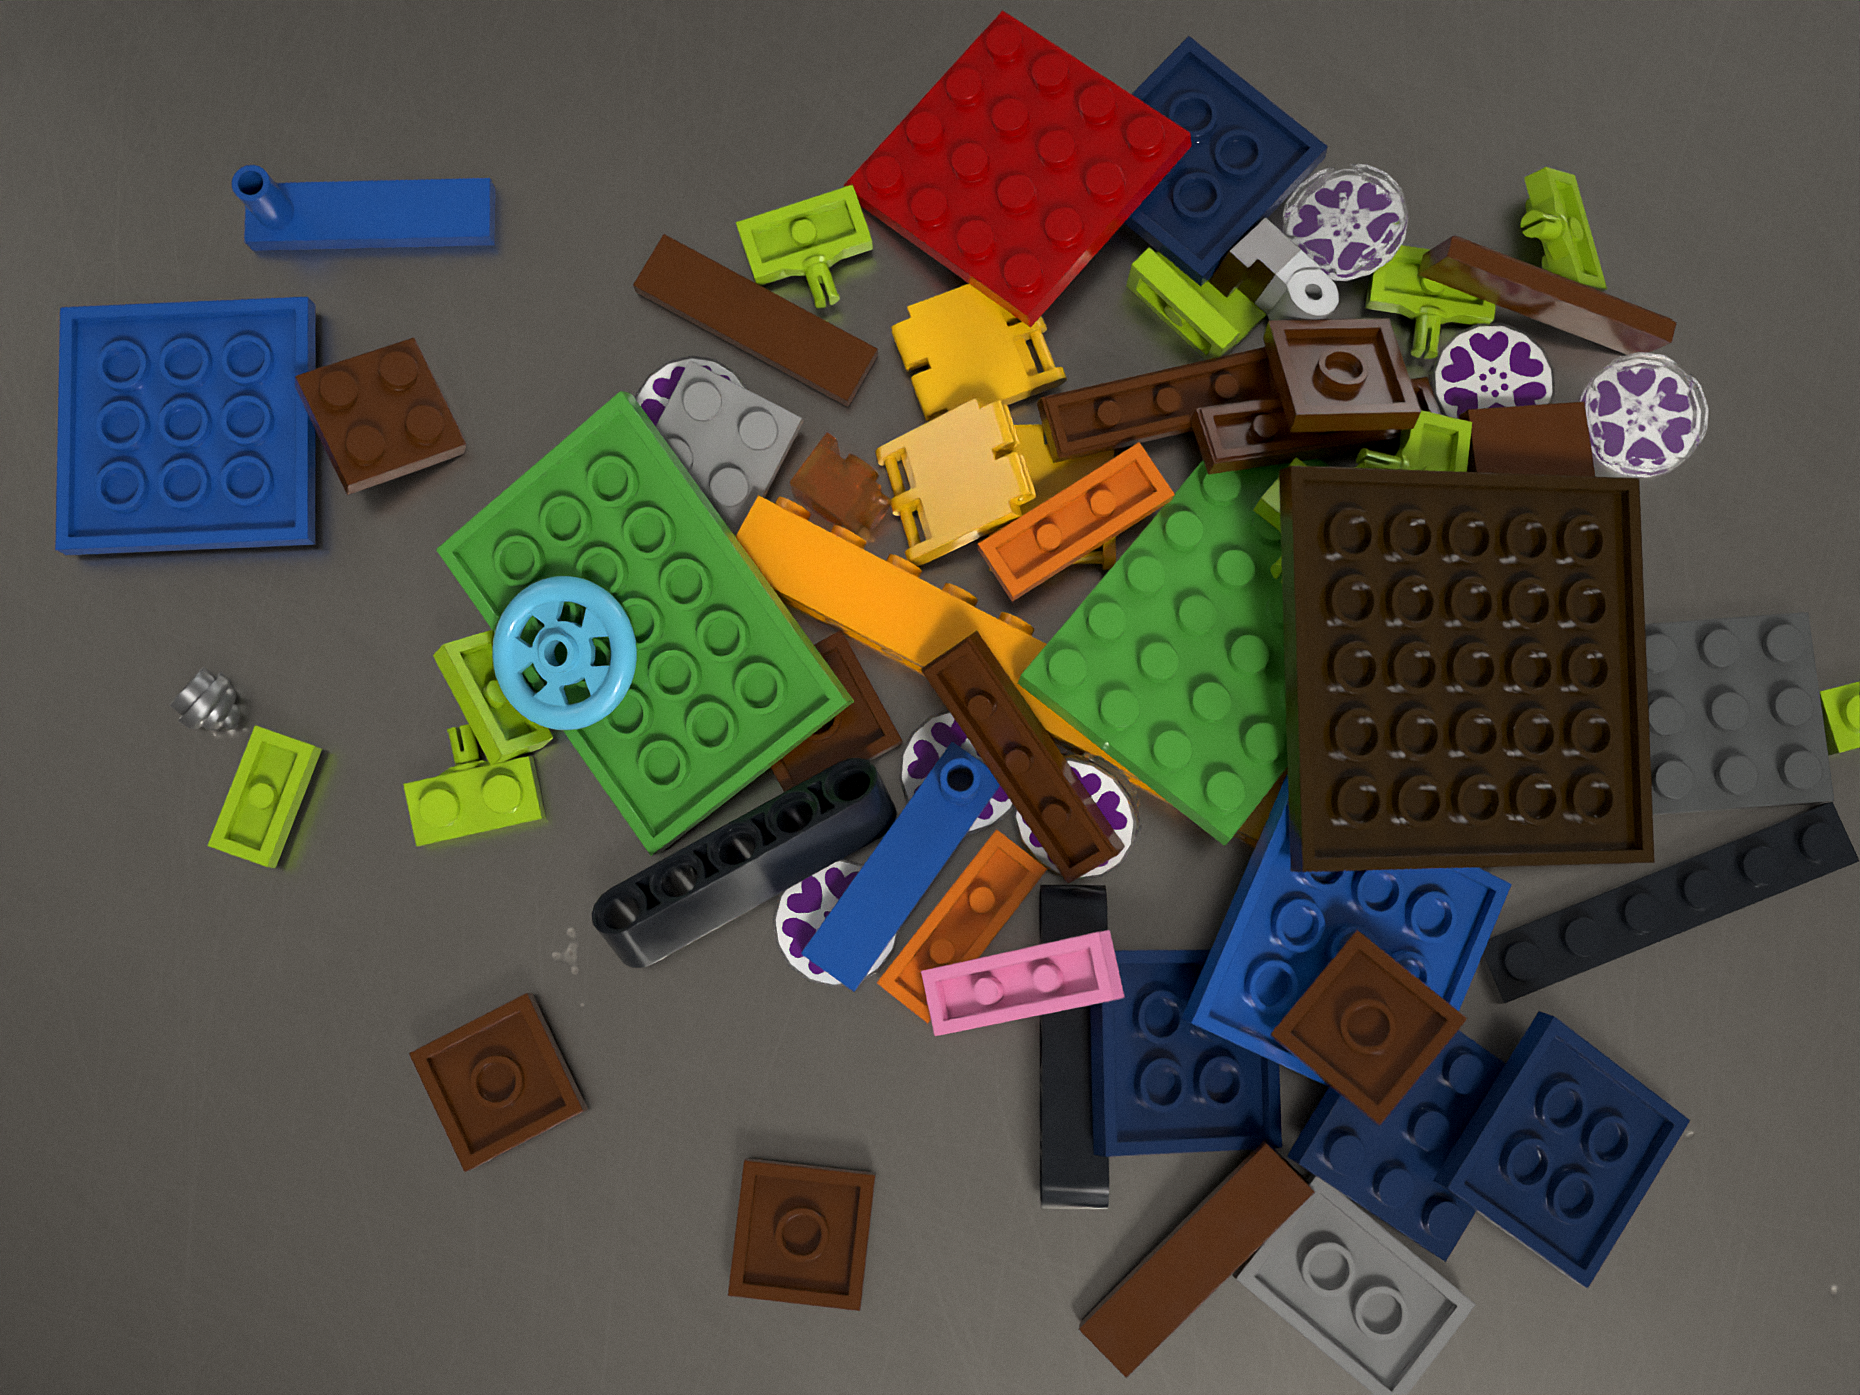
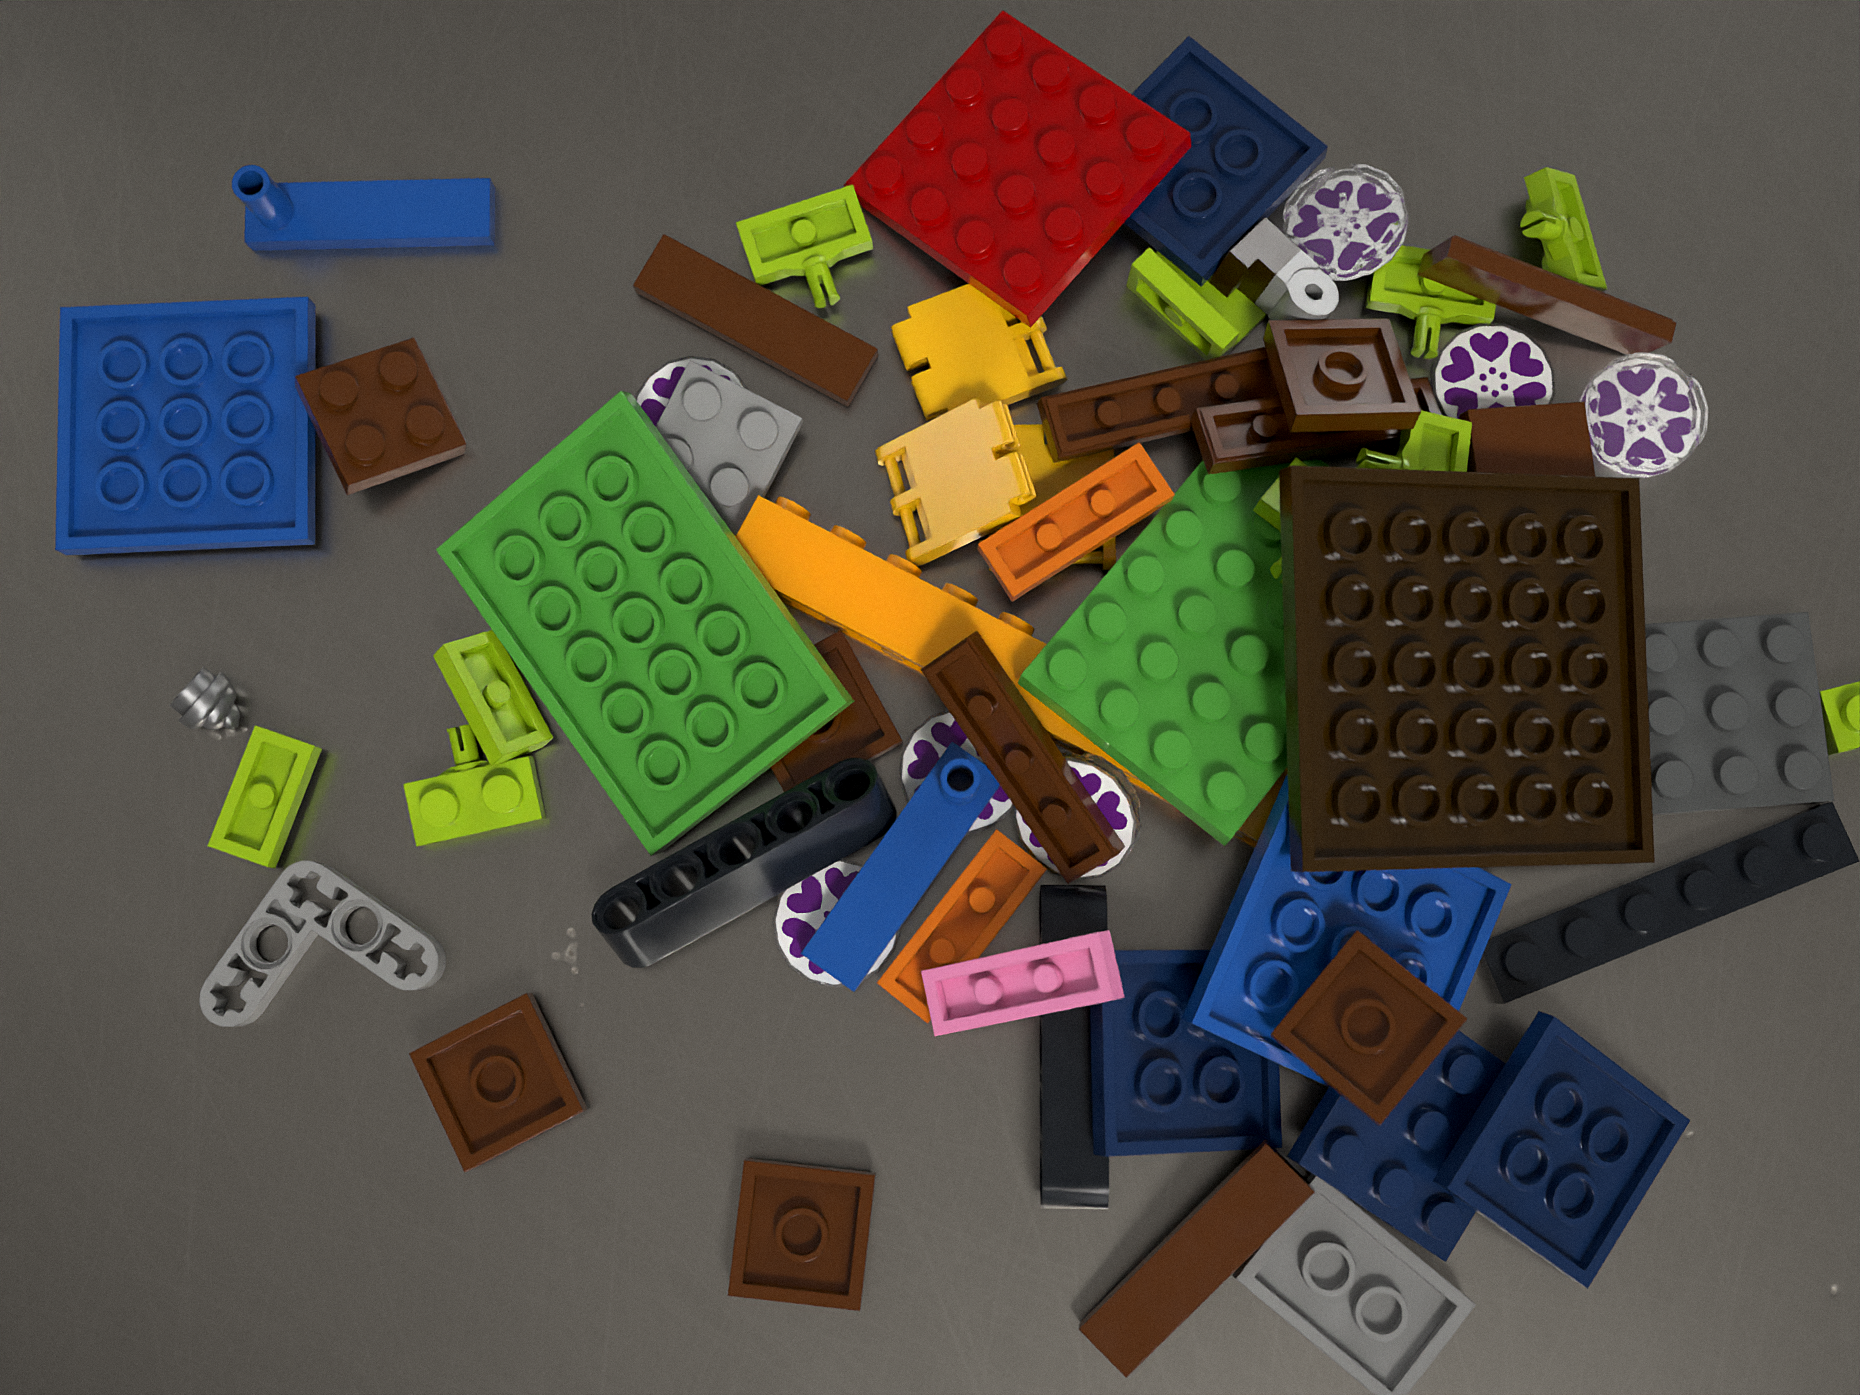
medium azure plate [492,576,637,730] -> none
clear orange brick [789,432,892,535] -> none
none -> light grey beam [199,861,446,1027]

